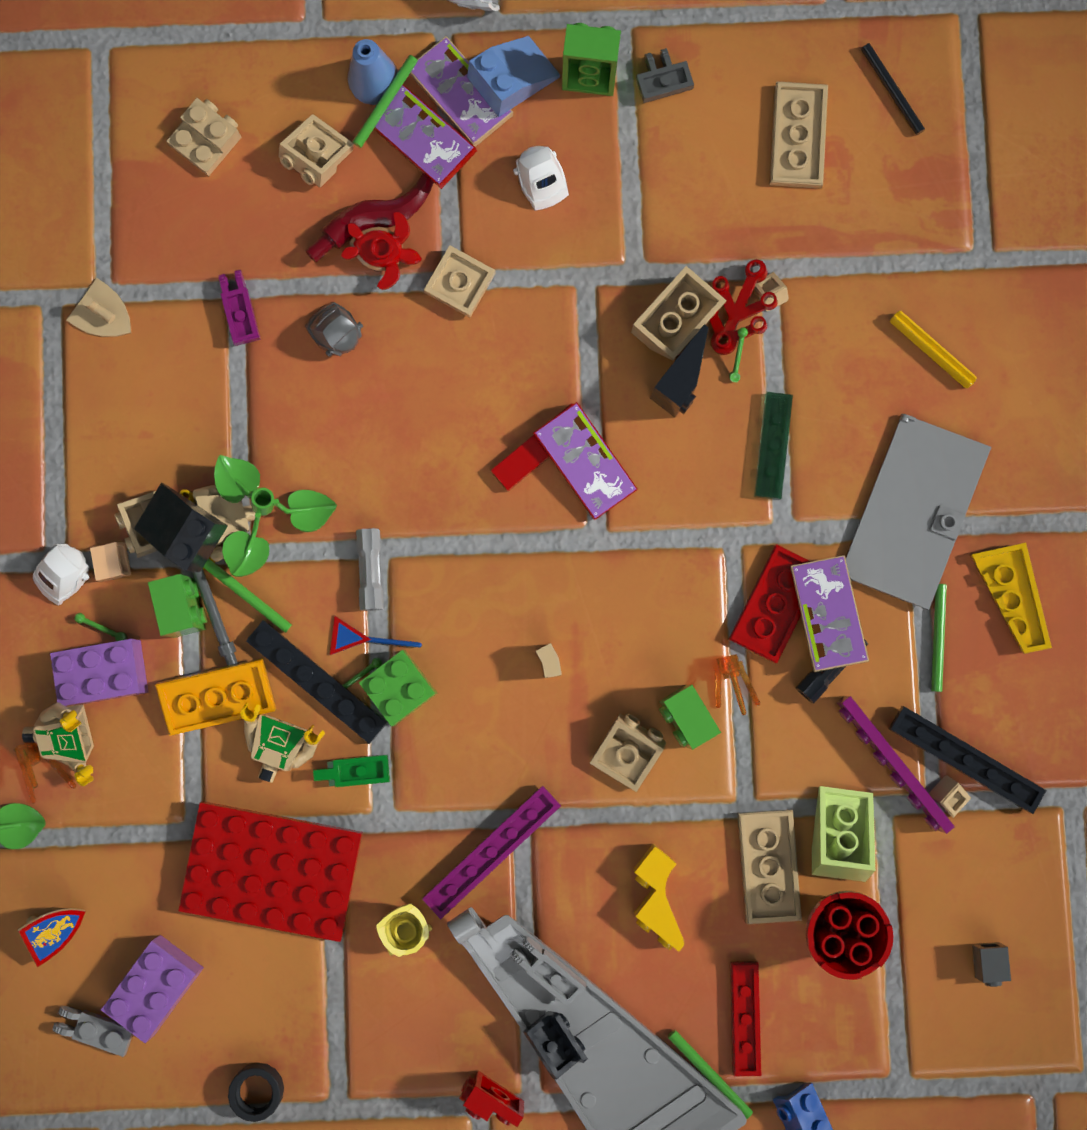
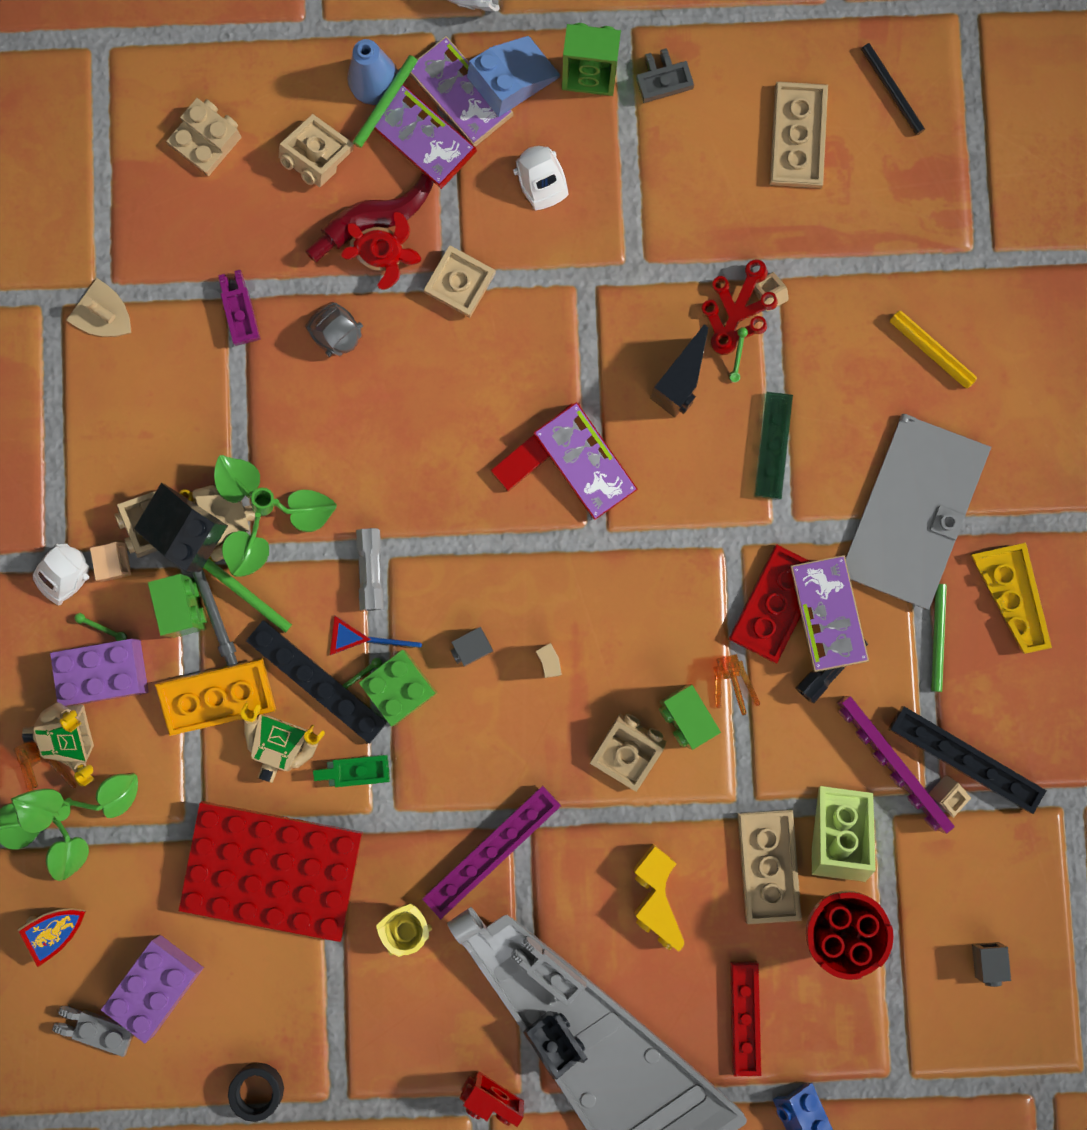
tan slope [631,266,727,361] -> none
bright green bar [668,1030,753,1119] -> none
none -> bright green plant [11,773,138,881]
none -> dark grey brick [450,627,494,667]

